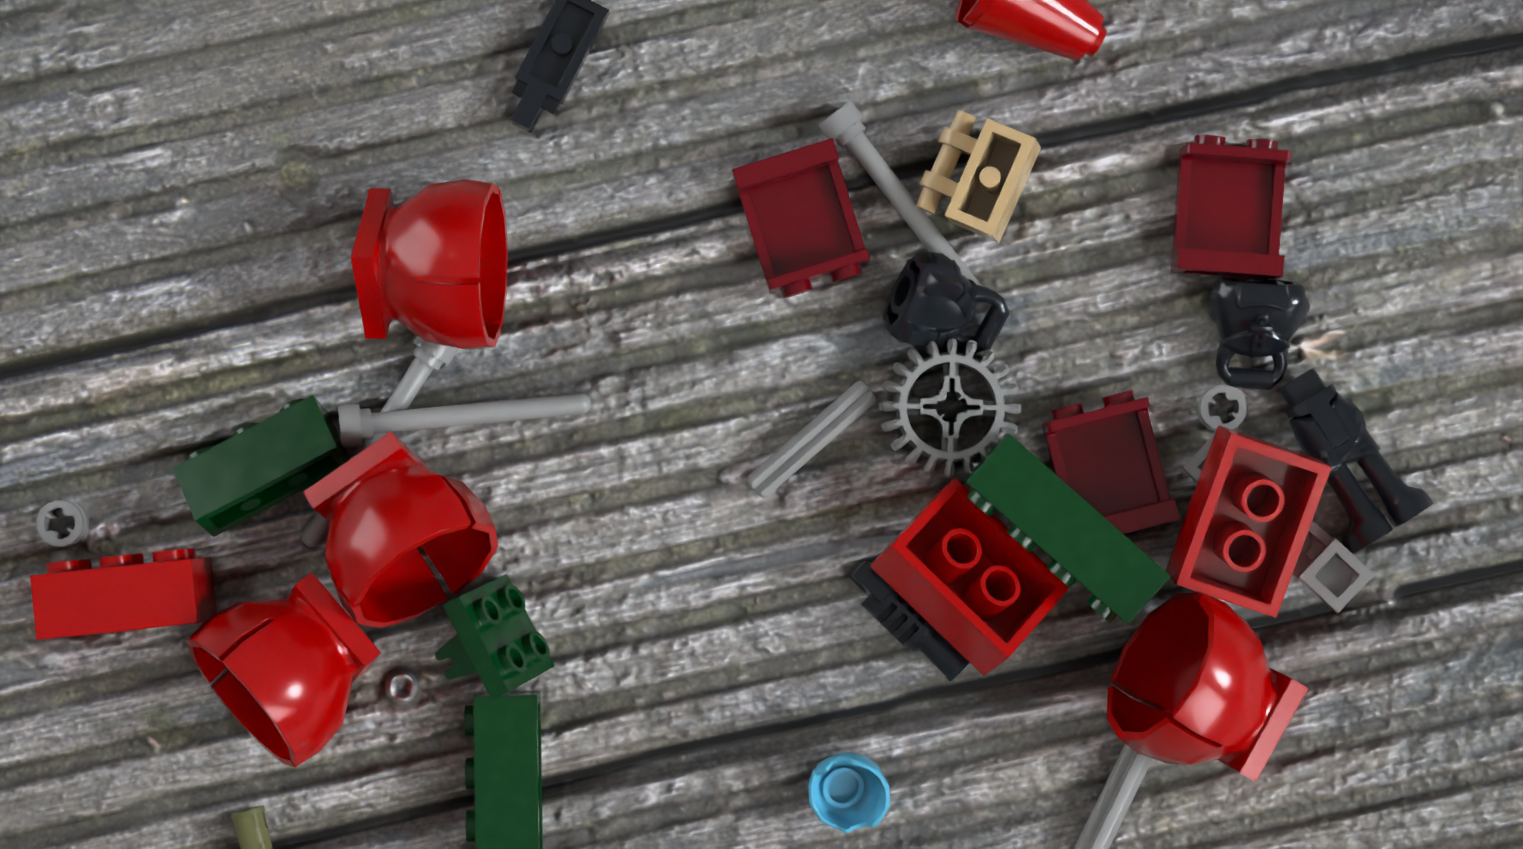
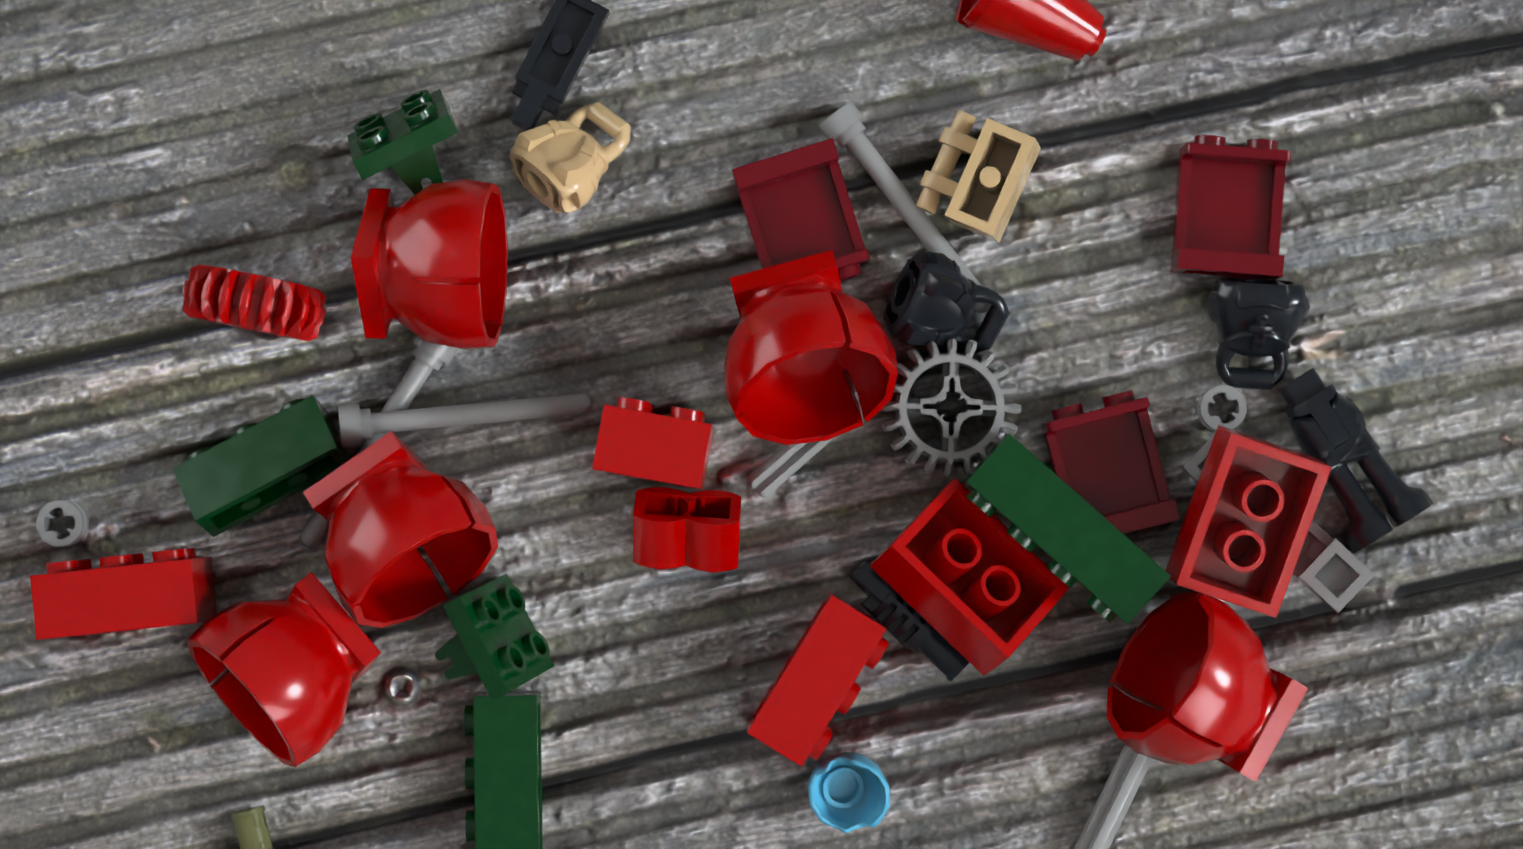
none -> red gear [182,264,326,341]
none -> dark green plate [347,89,458,195]
none -> tan piece [509,102,631,213]
none -> red brick [592,396,715,489]
none -> red brick [633,487,742,573]
none -> red plate [724,250,898,445]
none -> red brick [747,591,889,767]

